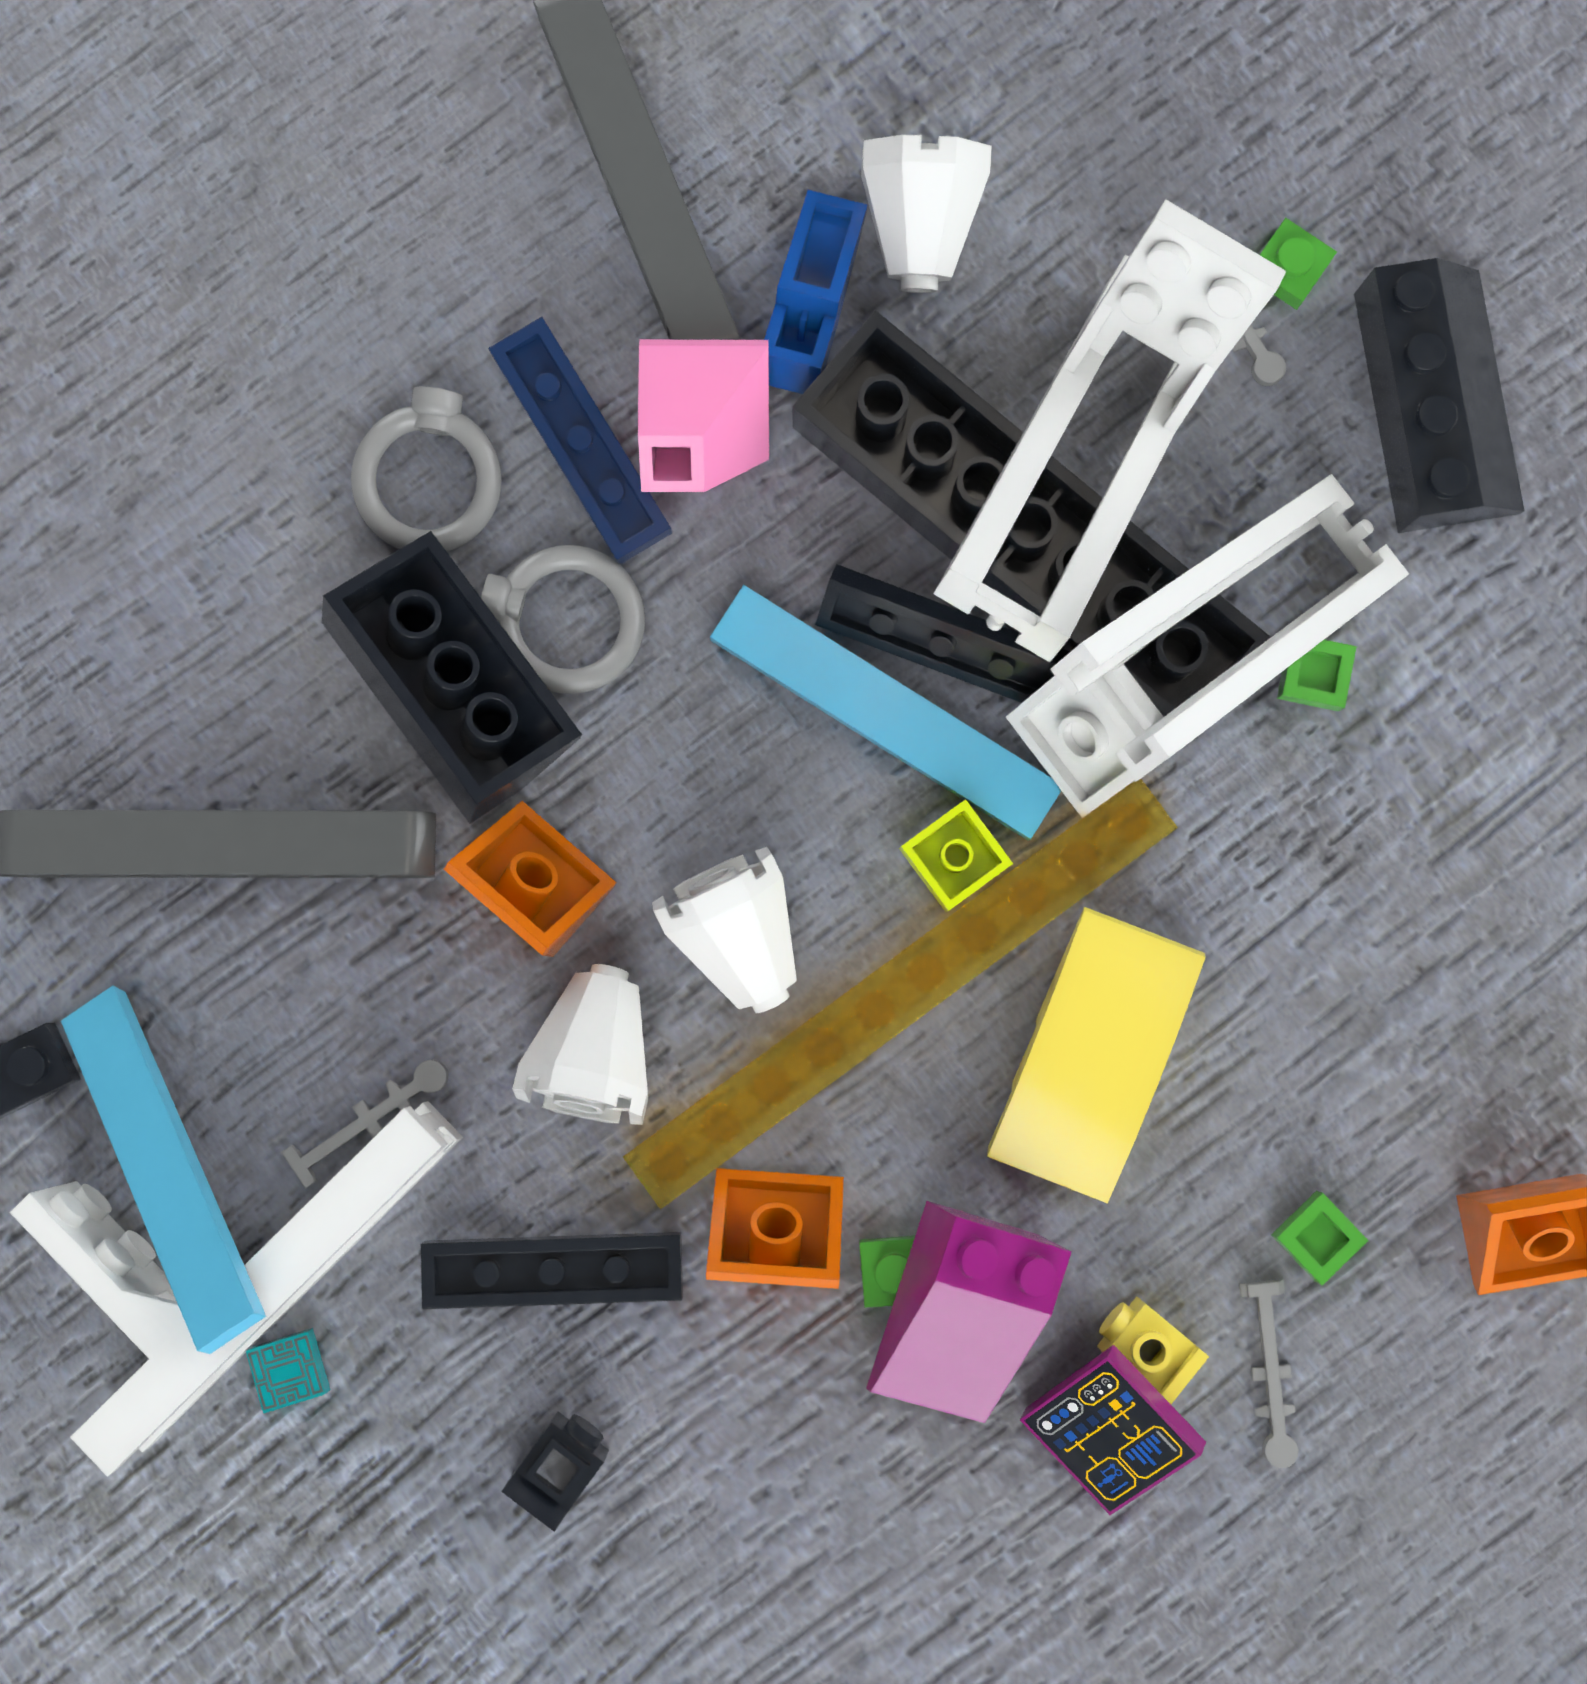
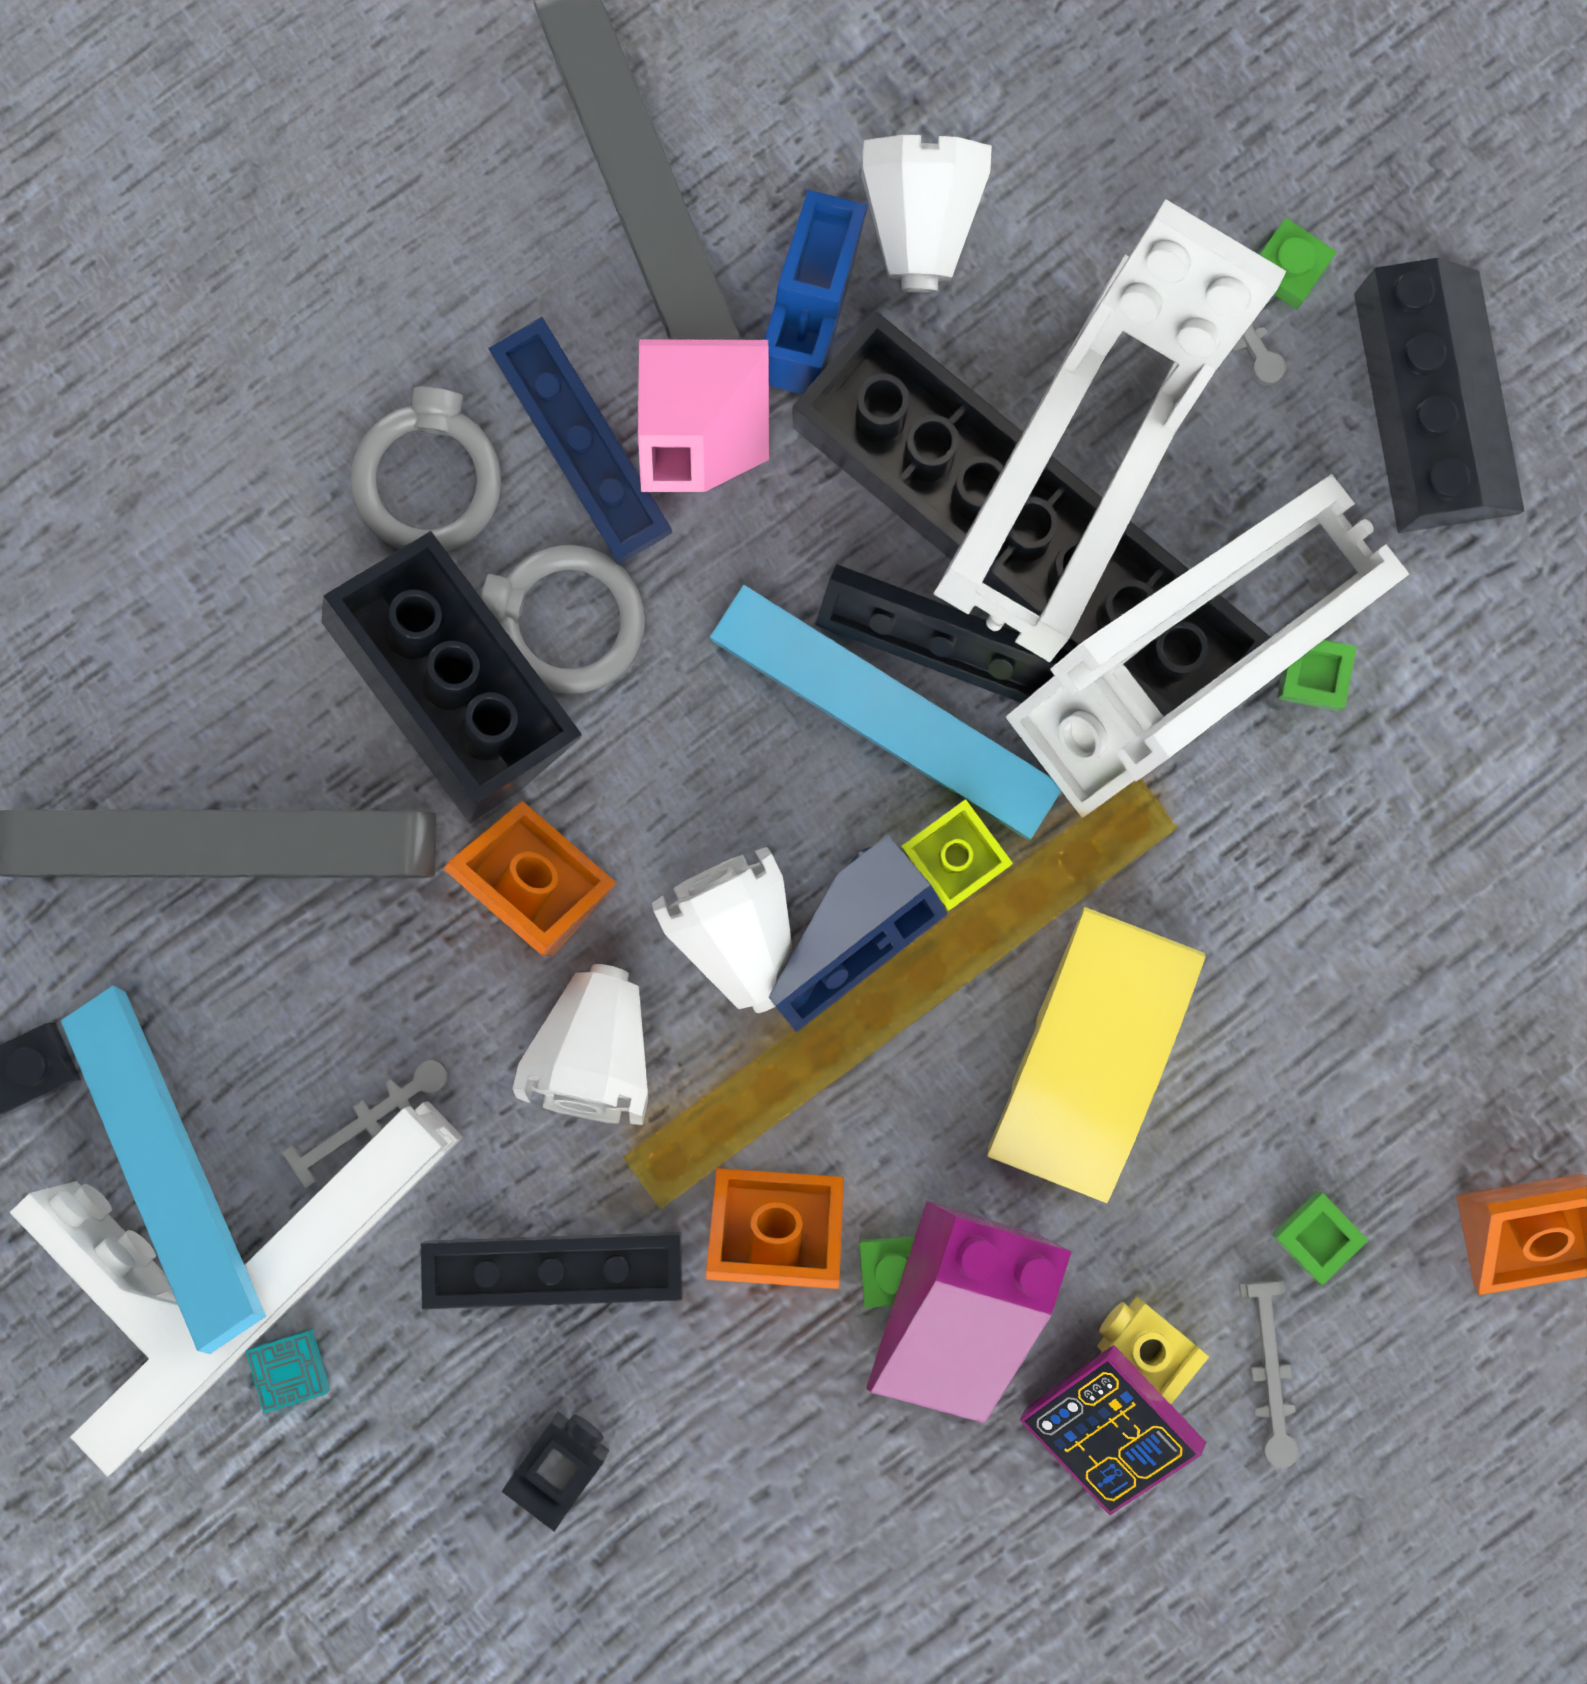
none -> slope [768,835,948,1032]

